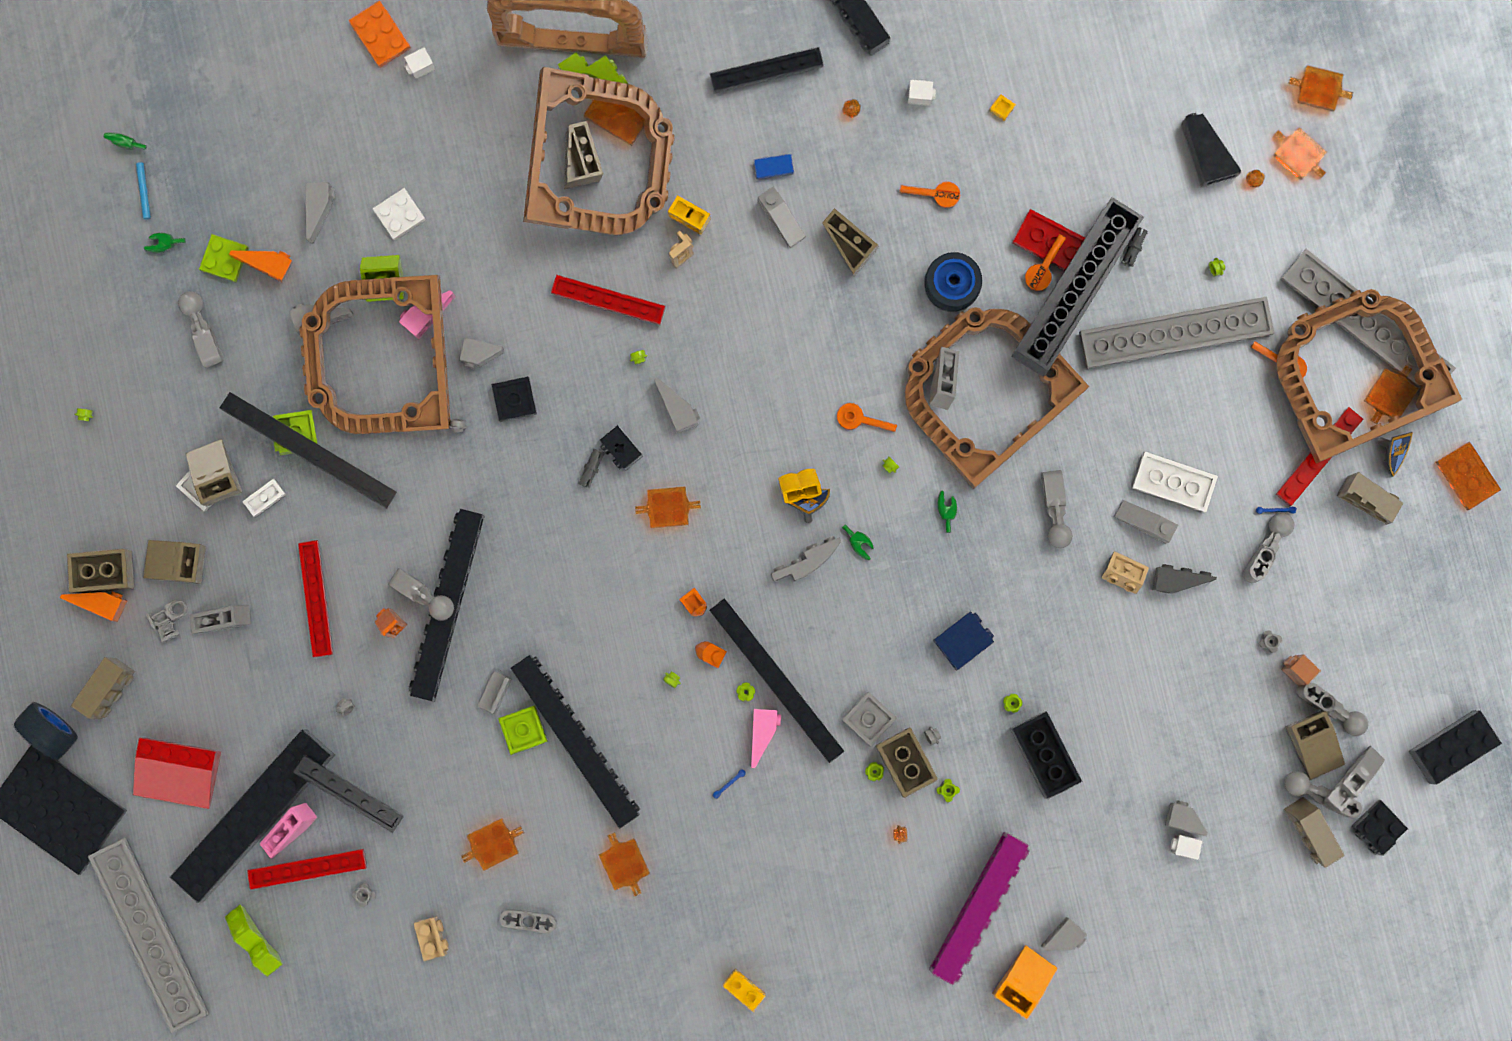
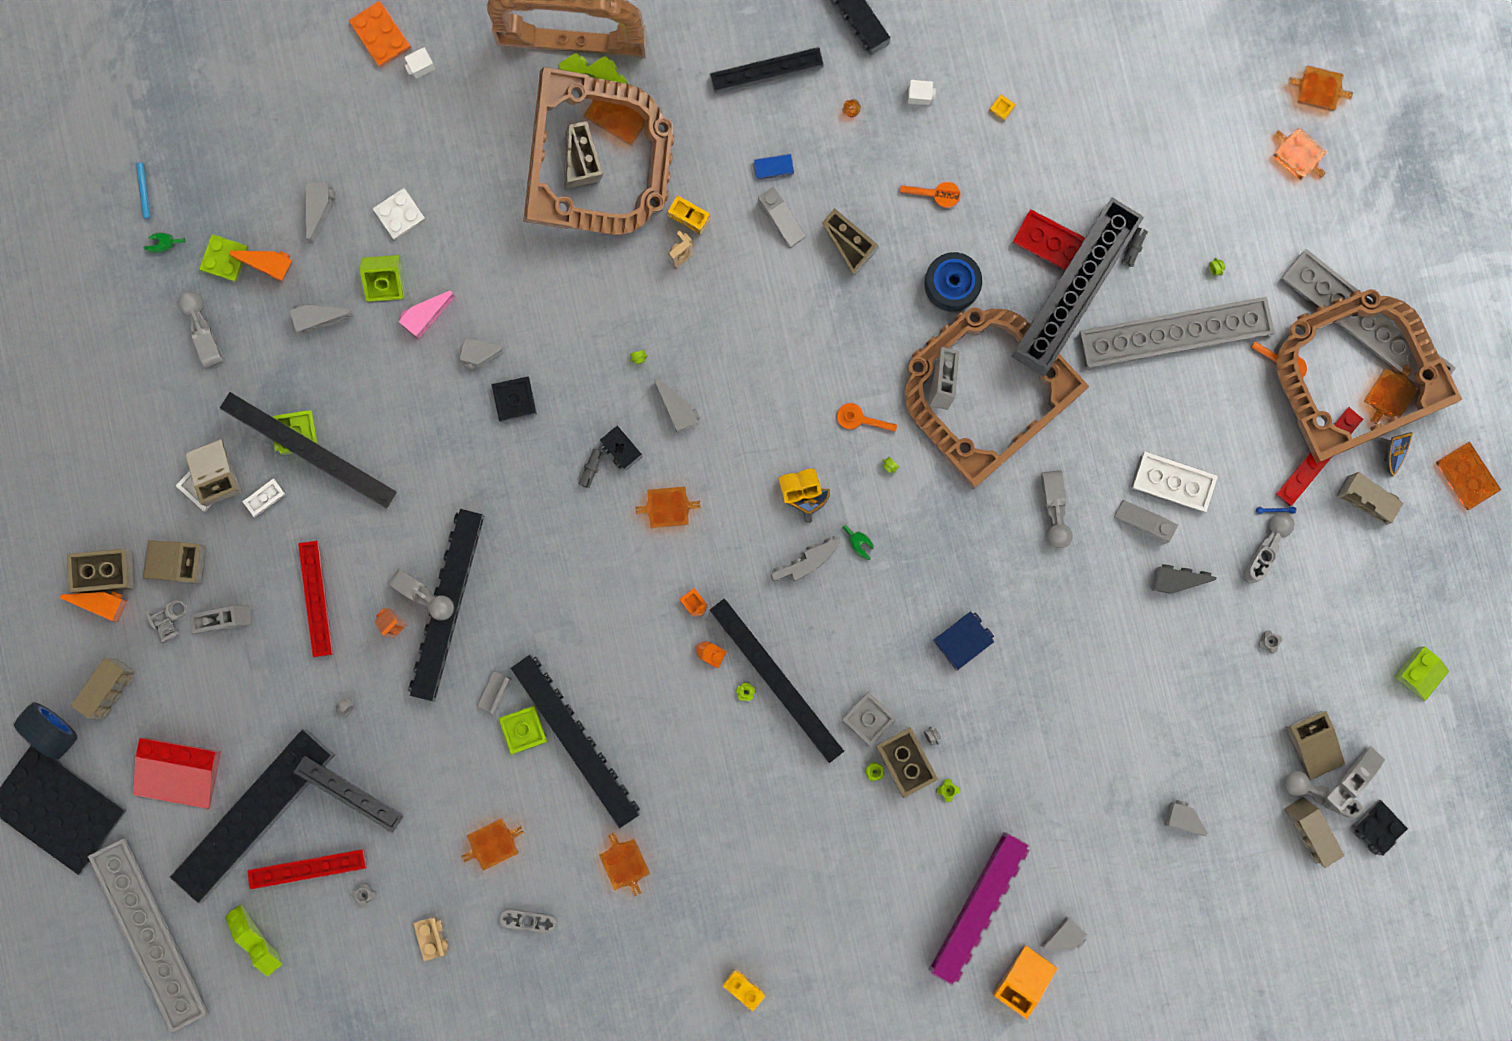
lime plate [74,408,94,421] -> none
green hand [103,133,147,150] -> none
bright pink slope [260,803,317,859] -> none
medium nougat arch [299,275,451,434] -> none
light grey plate [449,419,467,432] -> none
red plate [551,275,666,325] -> none
lime plate [663,671,681,688] -> none
blue hinge [713,769,746,799] -> none
bright pink slope [751,709,781,768] -> none
clear orange plate [893,825,908,844] -> none
green hand [937,491,958,533] -> none
lime plate [1003,694,1022,713] -> none
black brick [1010,711,1082,799] -> none
orange piece [1025,234,1066,291] -> none
tan bracket [1102,551,1149,594] -> none
white brick [1170,834,1203,860] -> none
black slope [1181,113,1241,187] -> none
clear orange plate [1246,170,1265,188] -> none
nougat brick [1281,654,1321,686] -> none
light grey beam [1297,683,1369,736] -> none
black brick [1409,710,1502,785] -> none
none -> lime slope [1394,646,1449,701]

